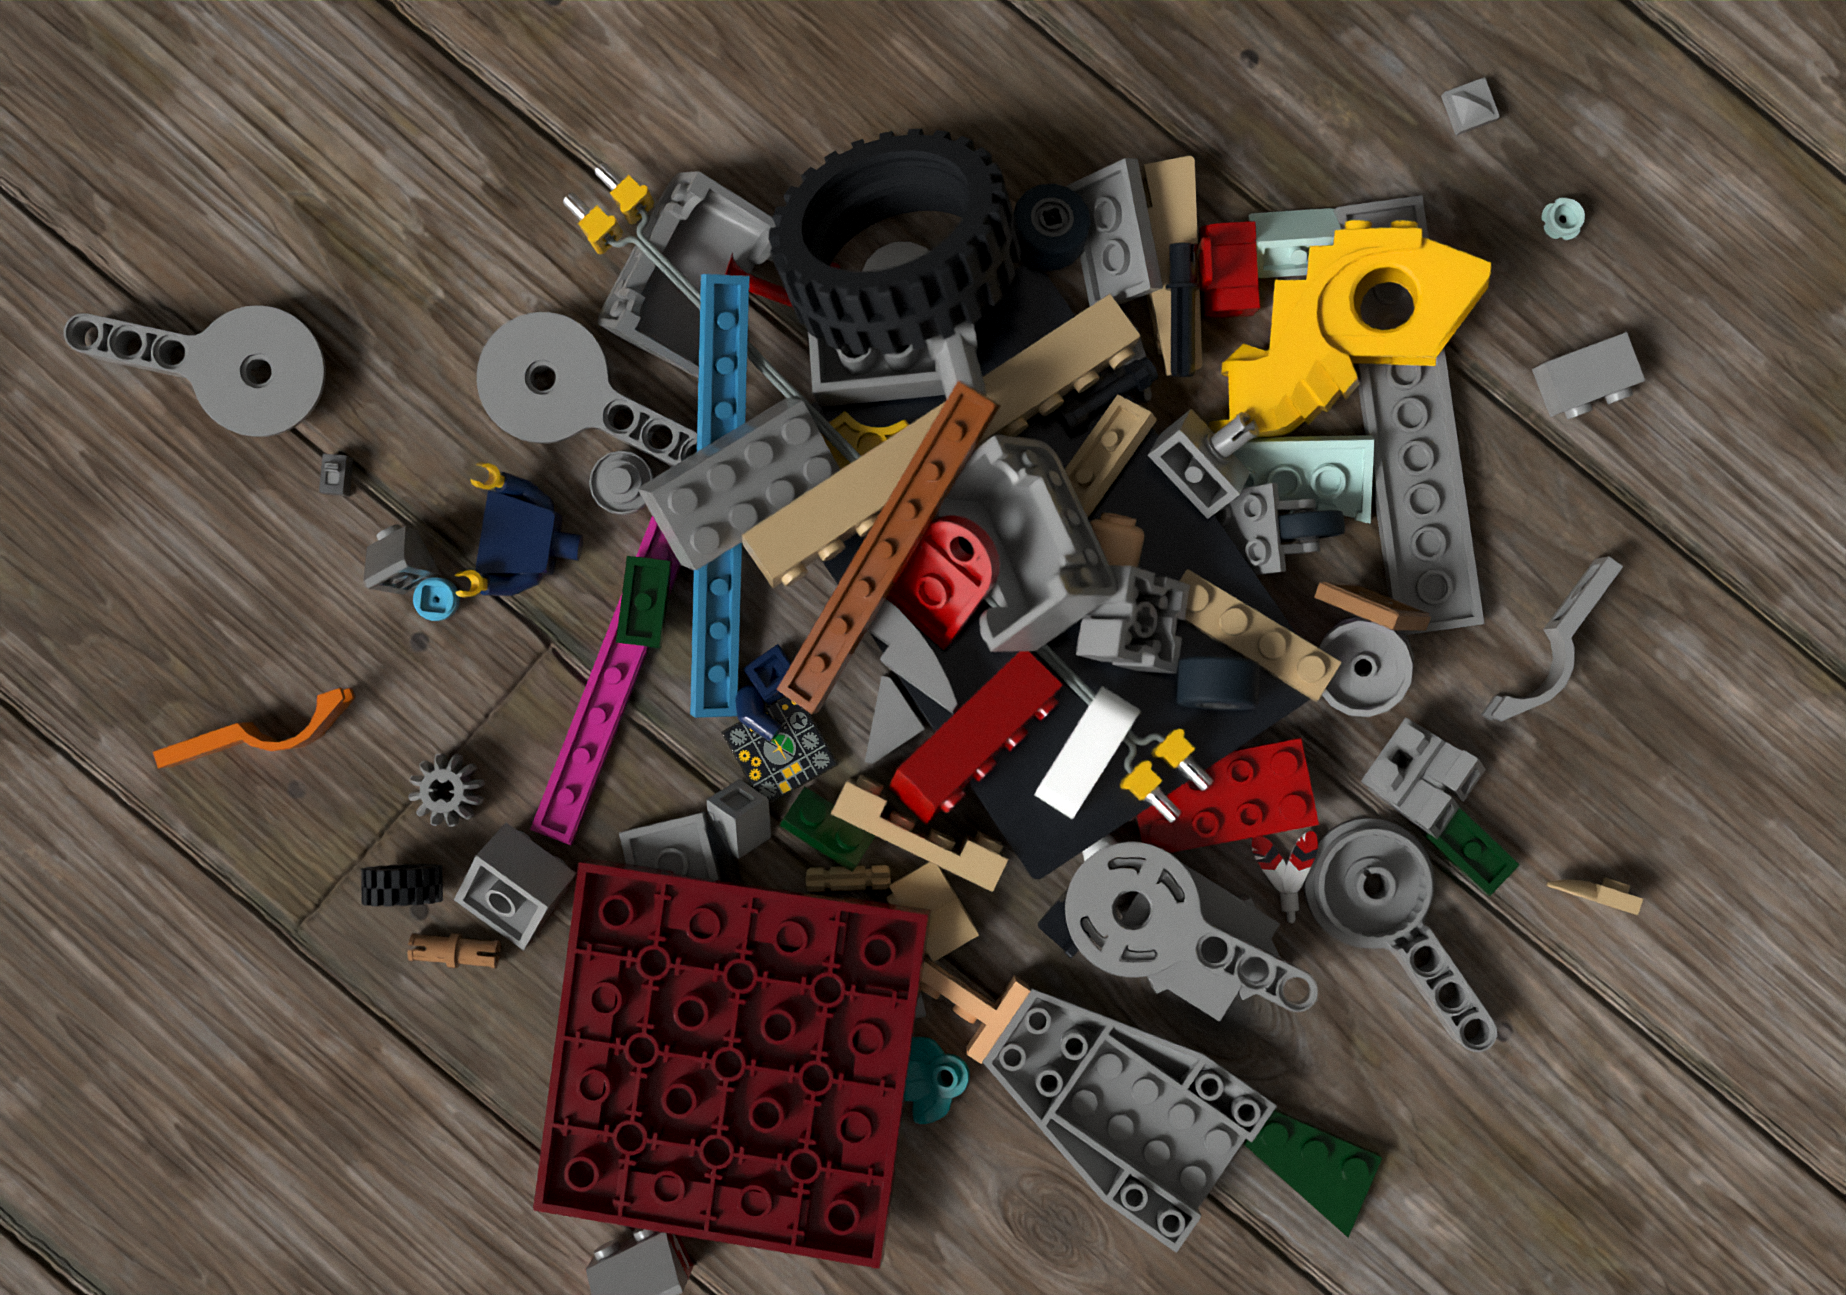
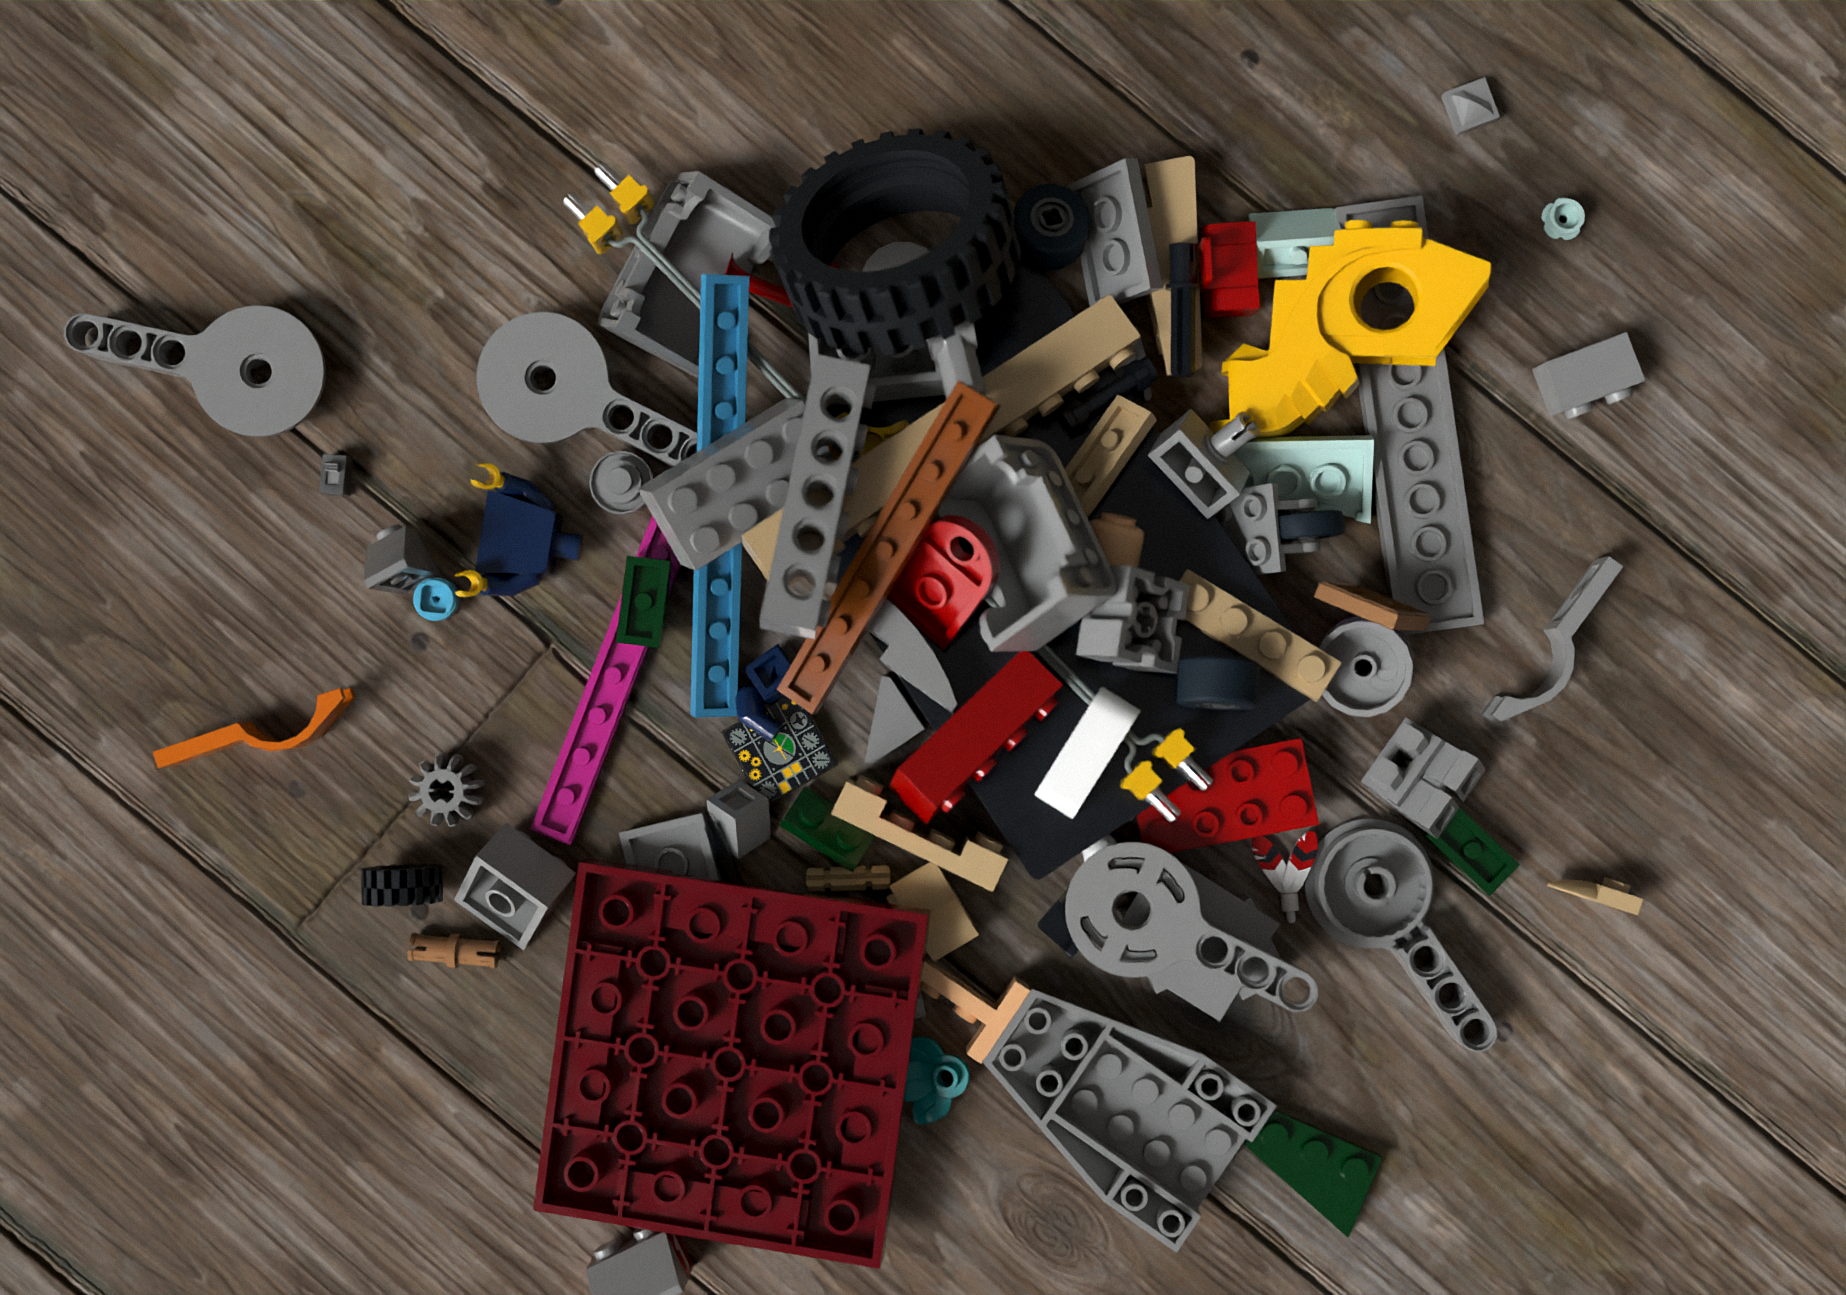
none -> light grey brick [760,354,877,639]

